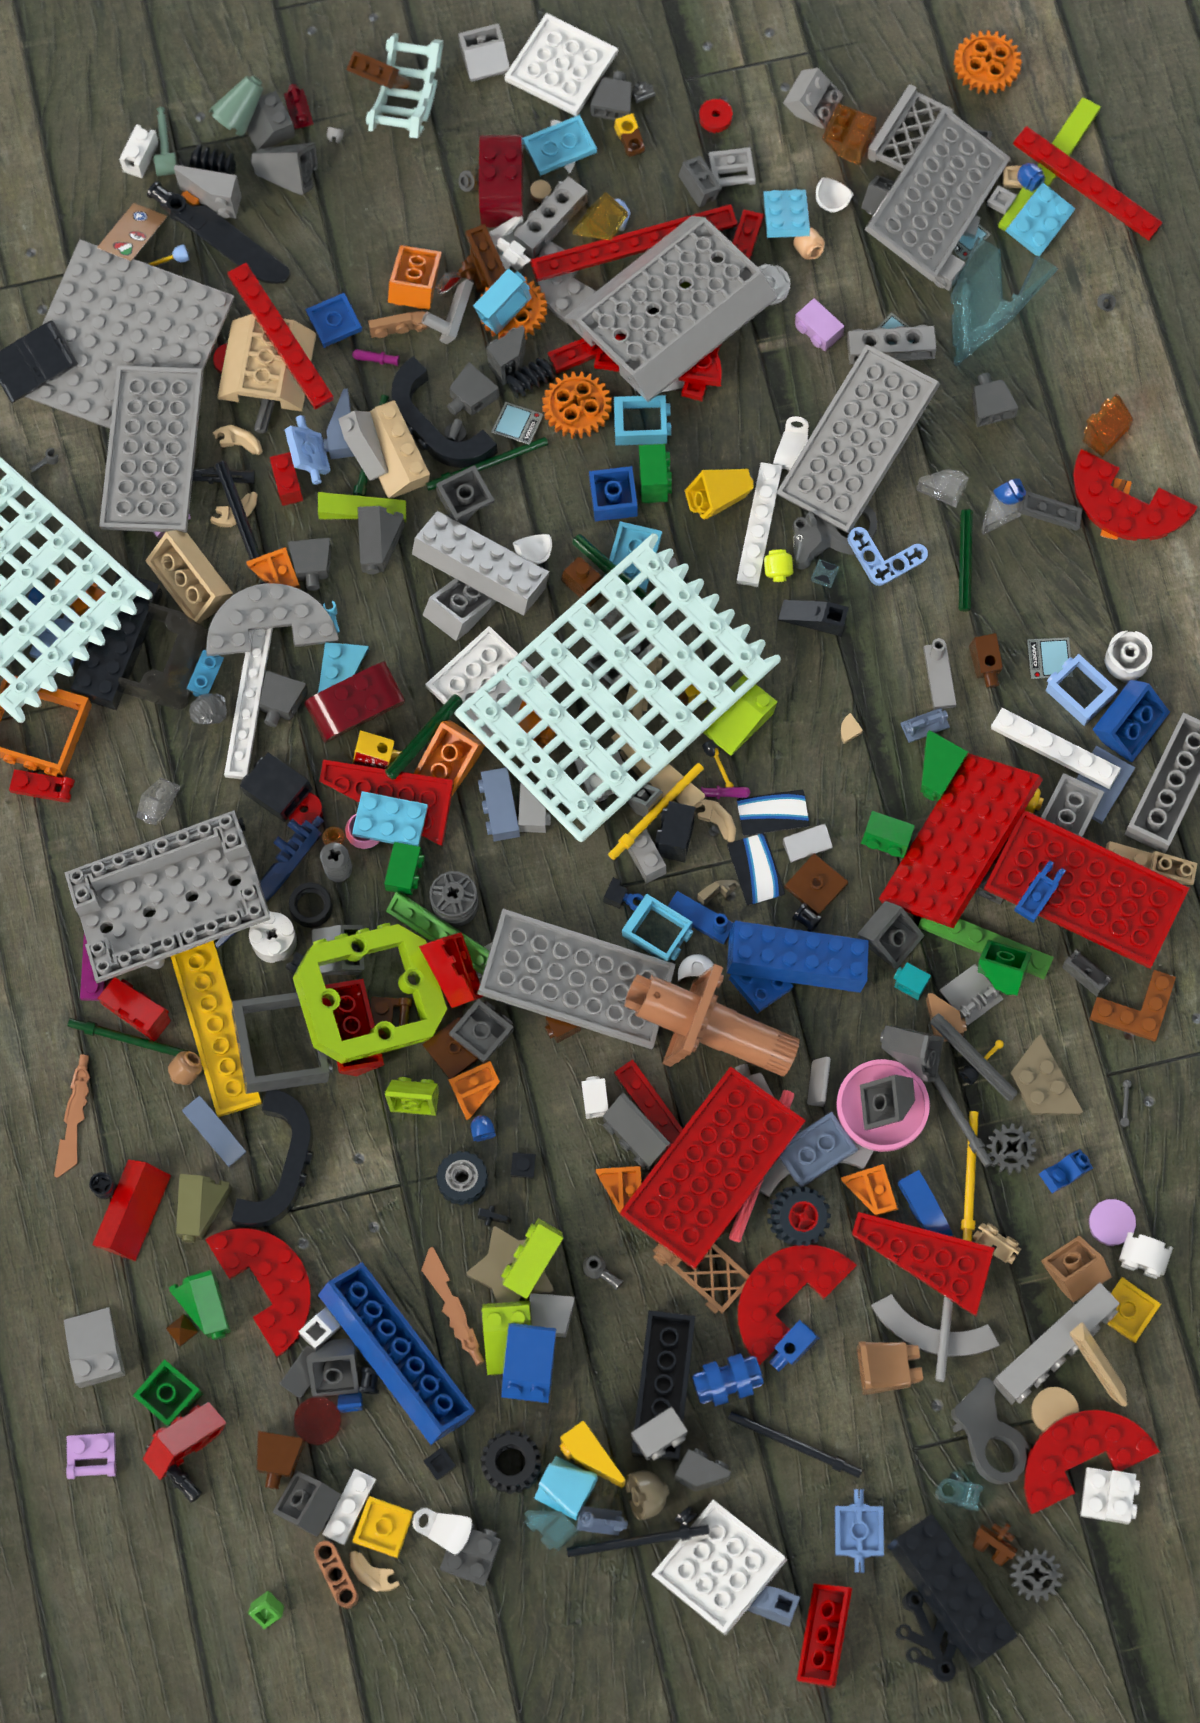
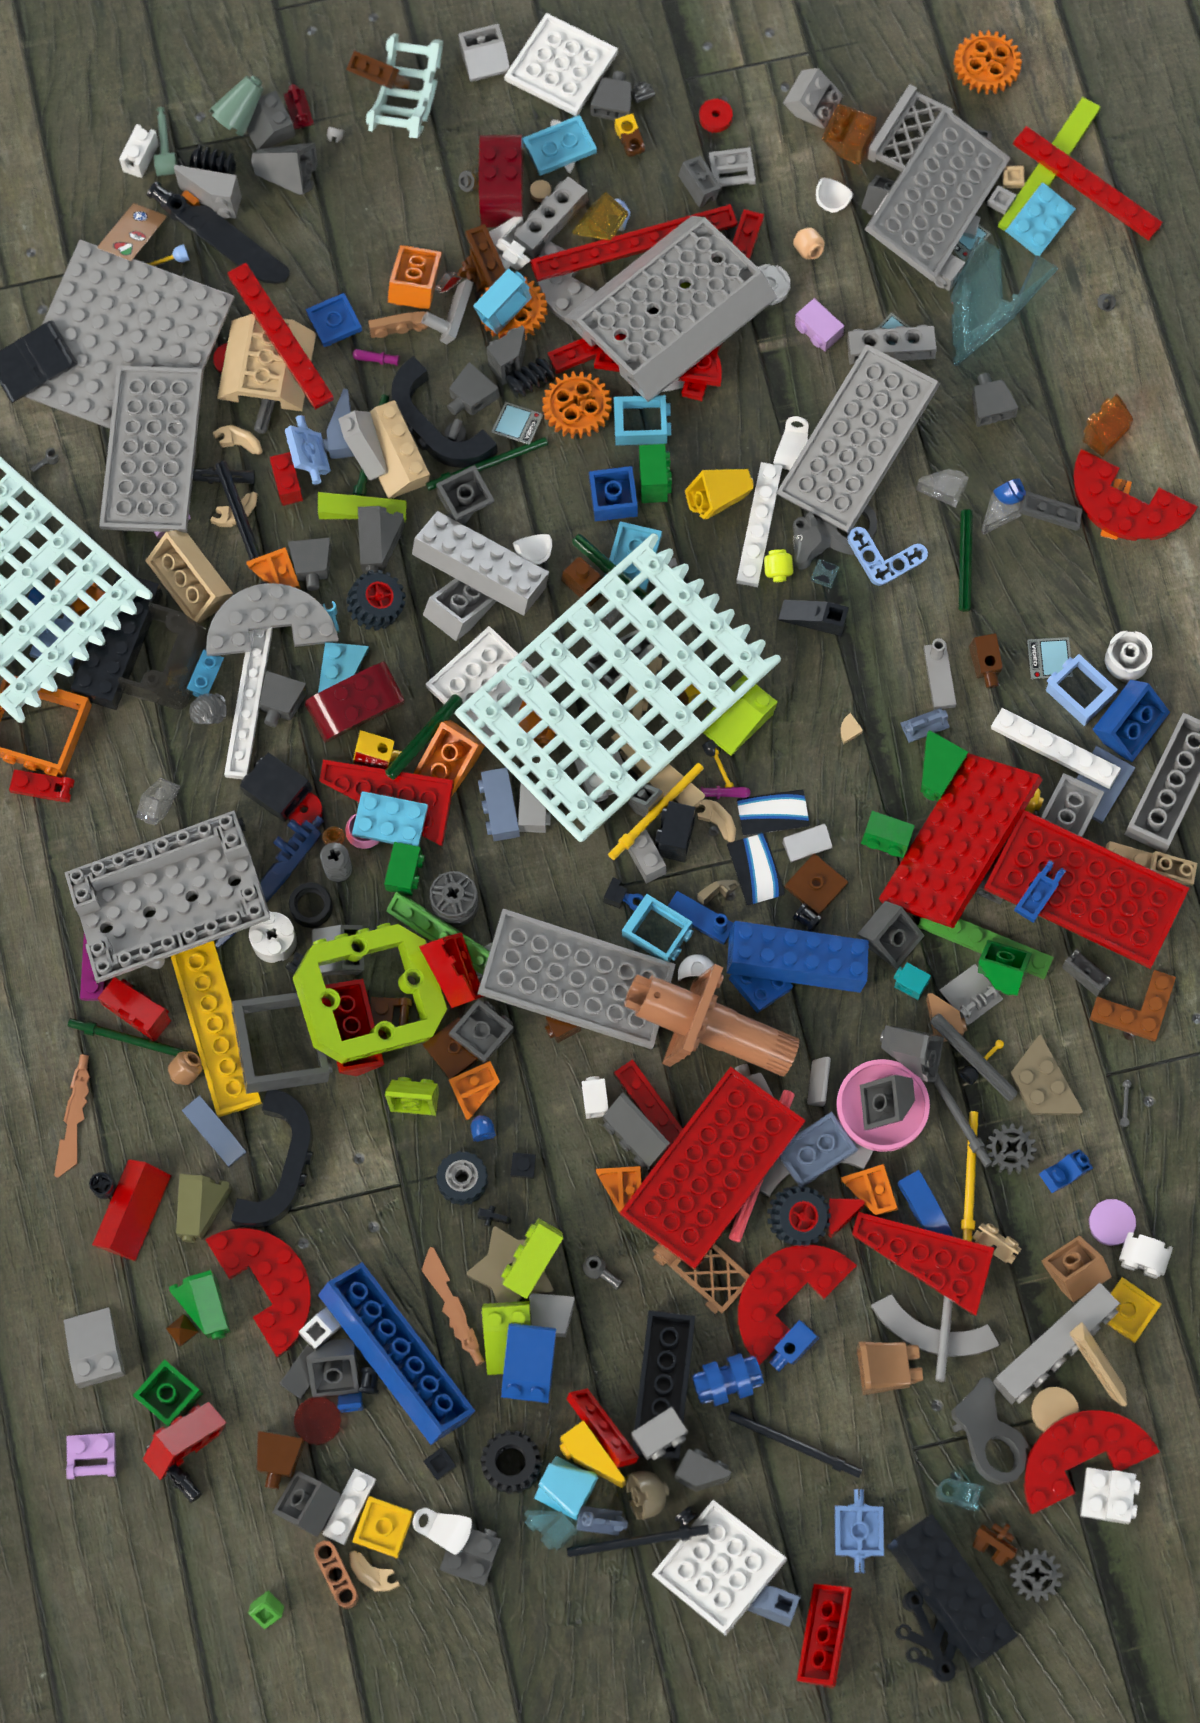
medium azure plate [764,189,810,238] -> none
blue piece [1017,163,1045,192] -> none
none -> black wheel [346,570,406,631]
none -> red plate [566,1388,639,1468]
none -> red slope [828,1198,866,1238]

